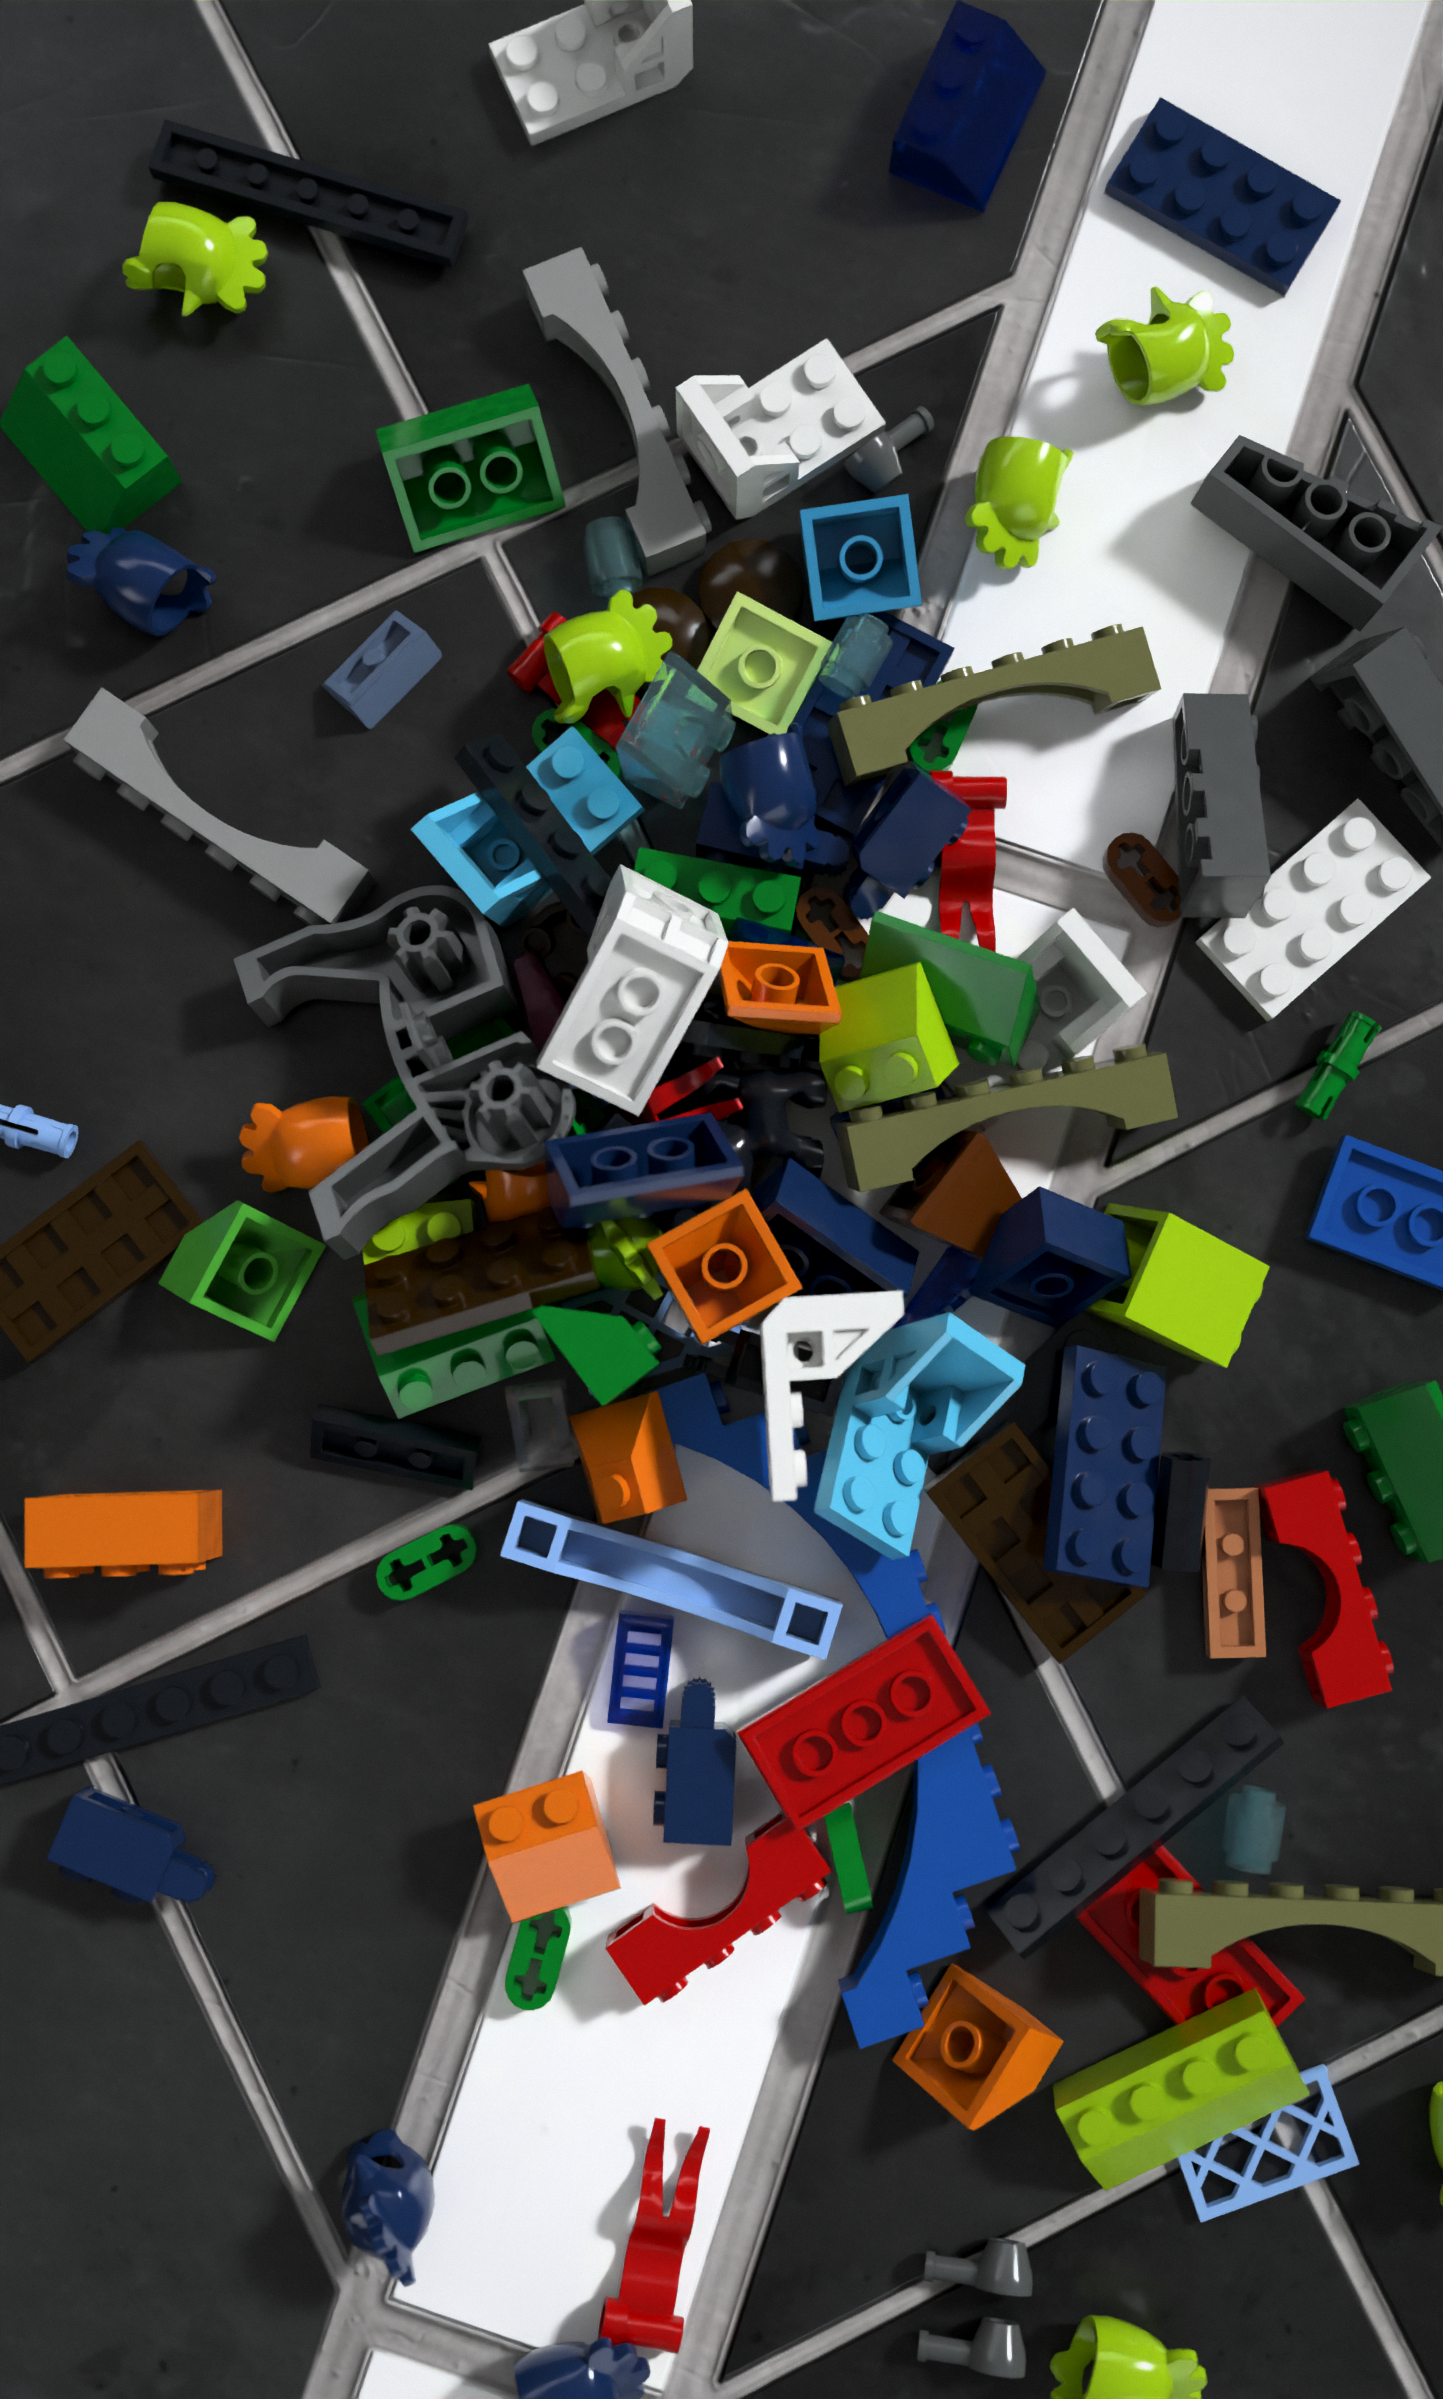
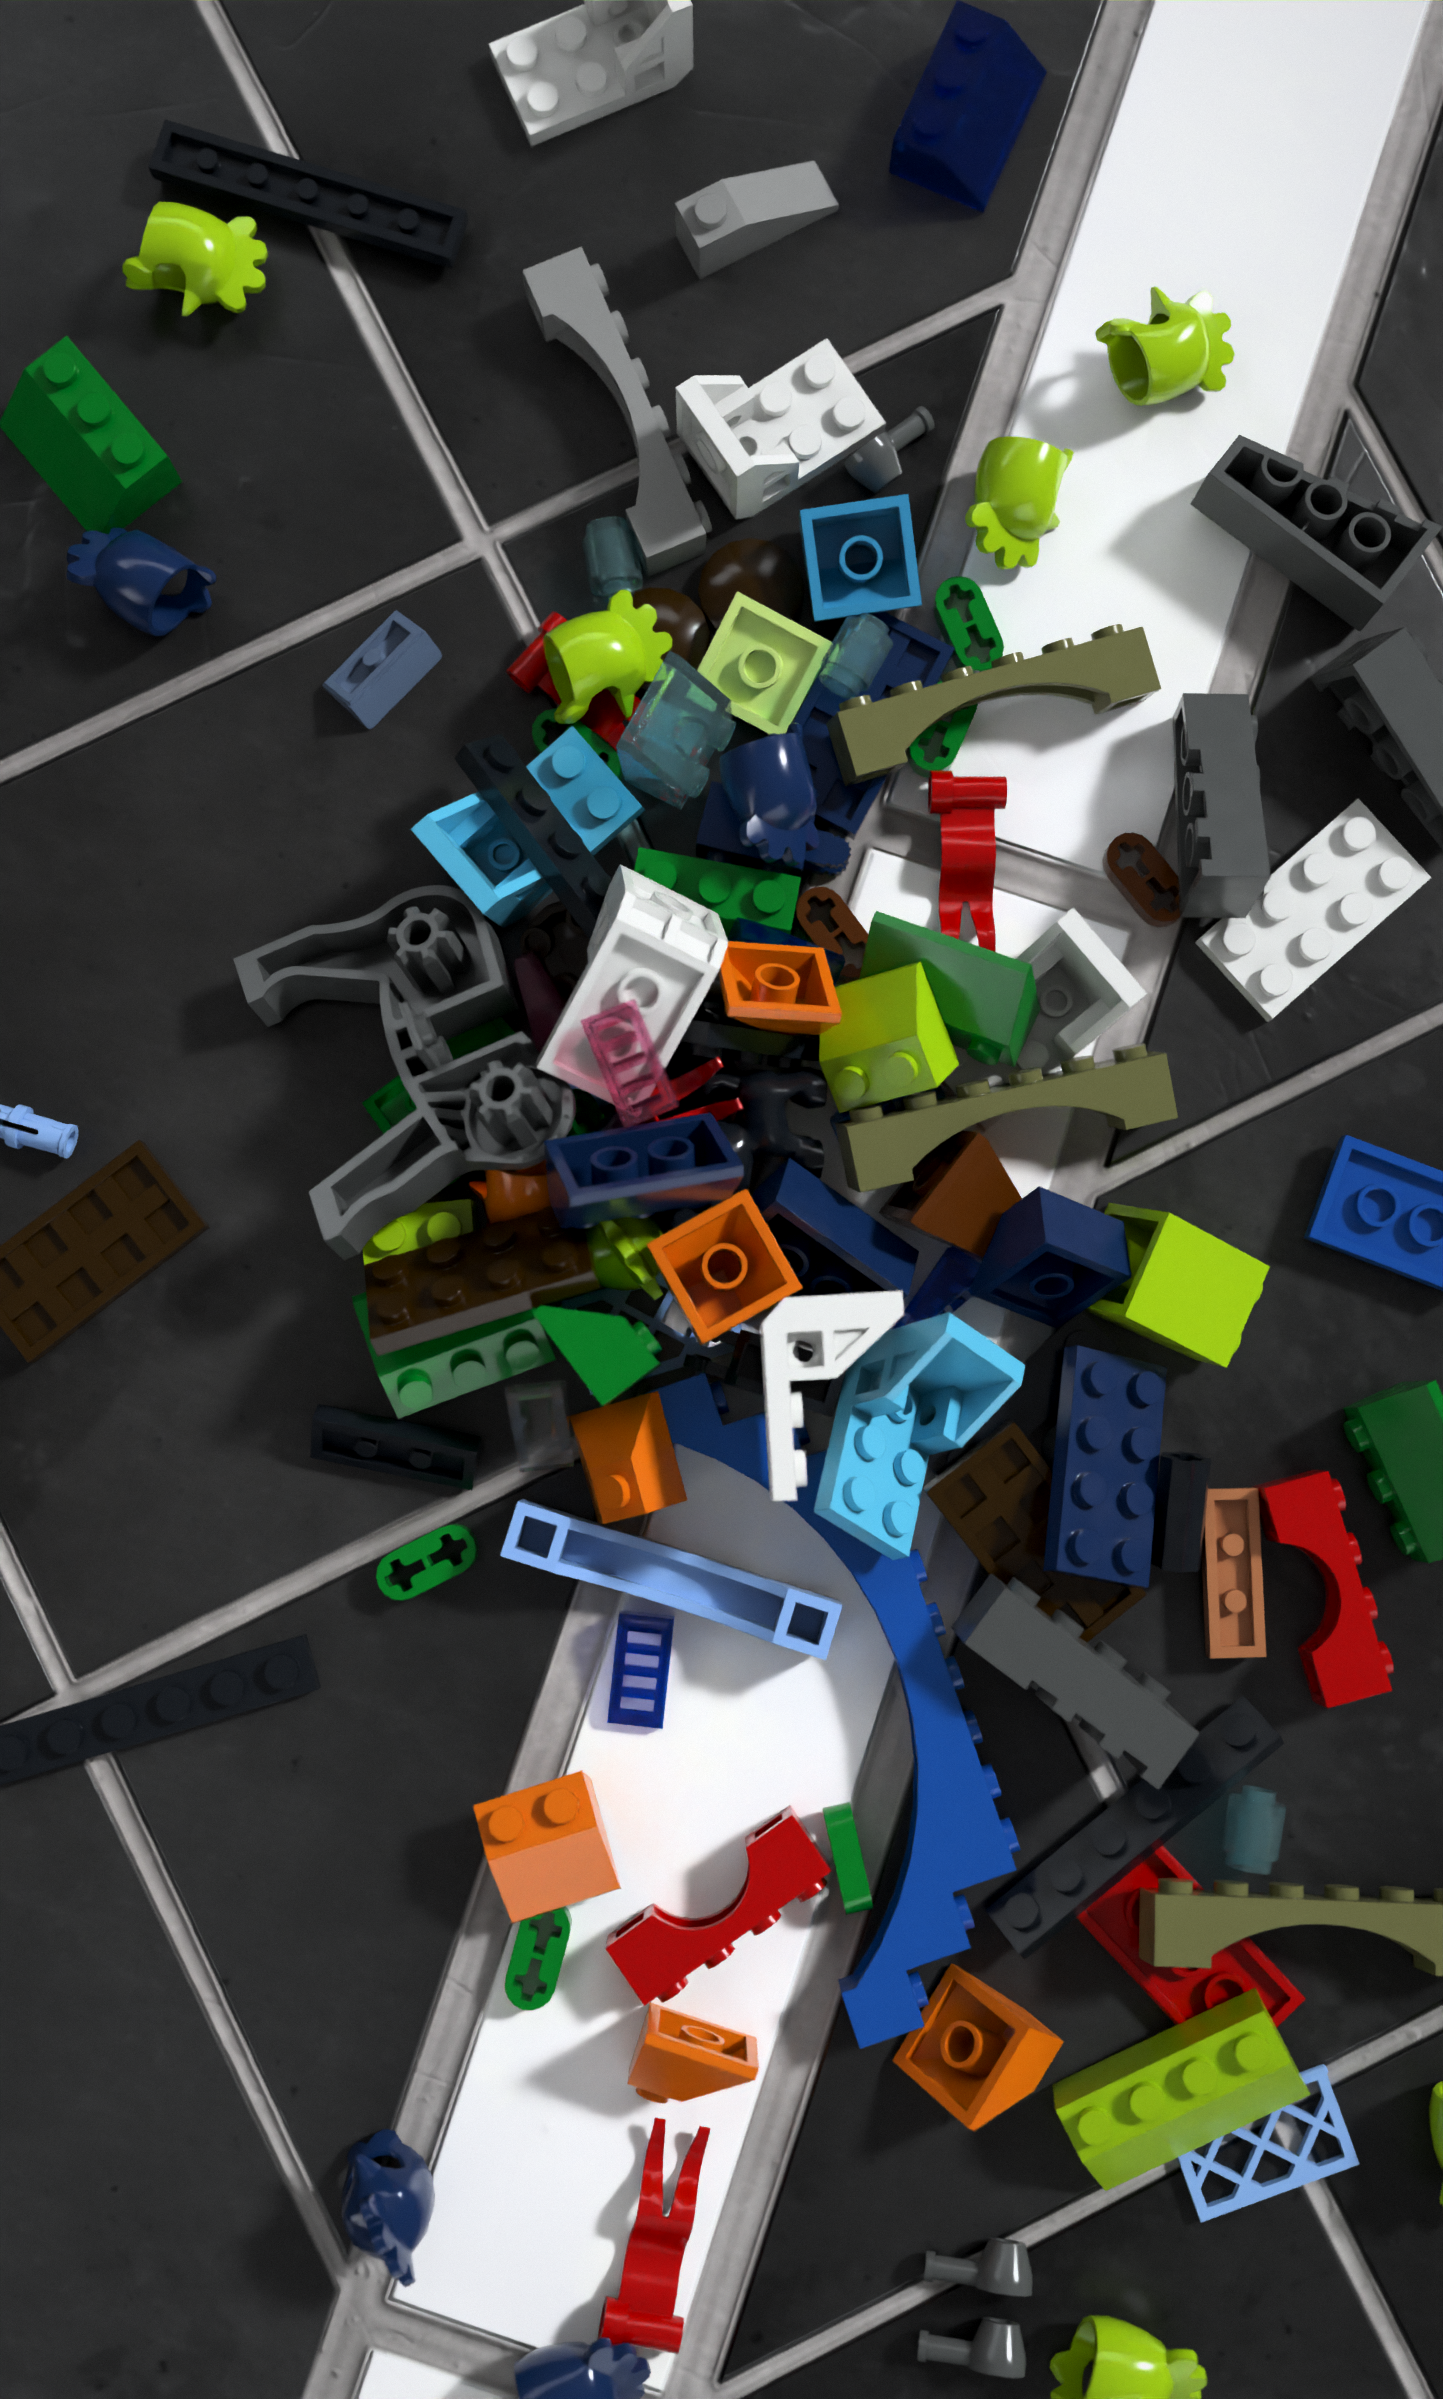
orange brick [25,1489,223,1578] -> none
dark blue hinge [46,1786,217,1904] -> none
light grey arch [63,687,376,926] -> none
bright green slope [158,1200,326,1342] -> none
orange piece [239,1095,370,1193] -> none
green slope [375,384,566,553] -> none
dark blue hinge [653,1676,736,1846] -> none
red tile [737,1613,992,1833] -> none
dark blue hinge [842,760,972,920] -> none
dark blue plate [1104,97,1342,297] -> none
green pin [1294,1011,1381,1122] -> none
none -> clear pink slope [580,998,680,1129]
none -> orange slope [627,2002,759,2103]
none -> light grey slope [675,161,839,279]
none -> green beam [932,576,1004,673]
none -> dark grey wedge [951,1573,1200,1790]

